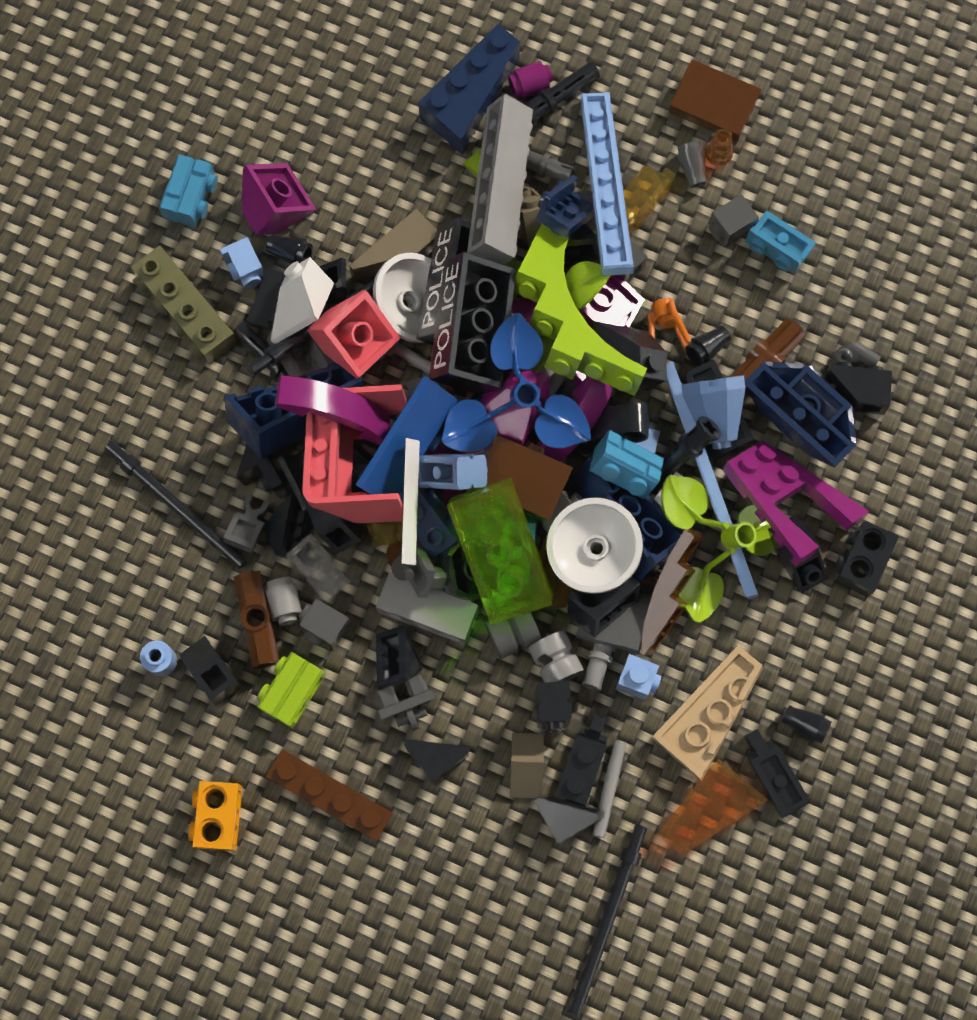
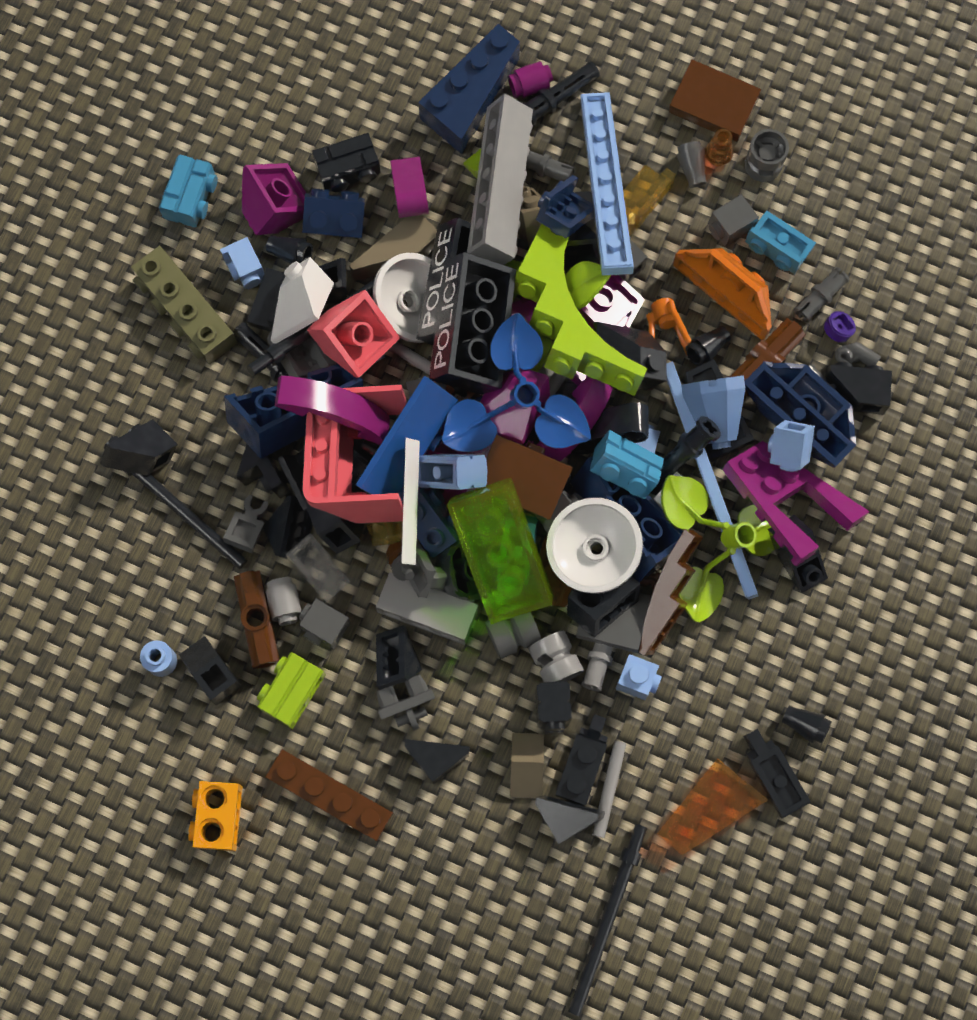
tan wing [652,645,763,781] -> none
black brick [833,520,899,597] -> none
none -> black slope [100,419,178,476]
none -> dark blue bracket [302,189,365,238]
none -> black brick [312,133,381,192]
none -> magenta beam [390,156,429,218]
none -> orange wedge [673,248,772,340]
none -> dark grey wheel [744,129,789,182]
none -> light blue brick [768,420,815,472]
none -> dark grey pin [794,267,849,322]
none -> dark purple tile [824,311,856,343]

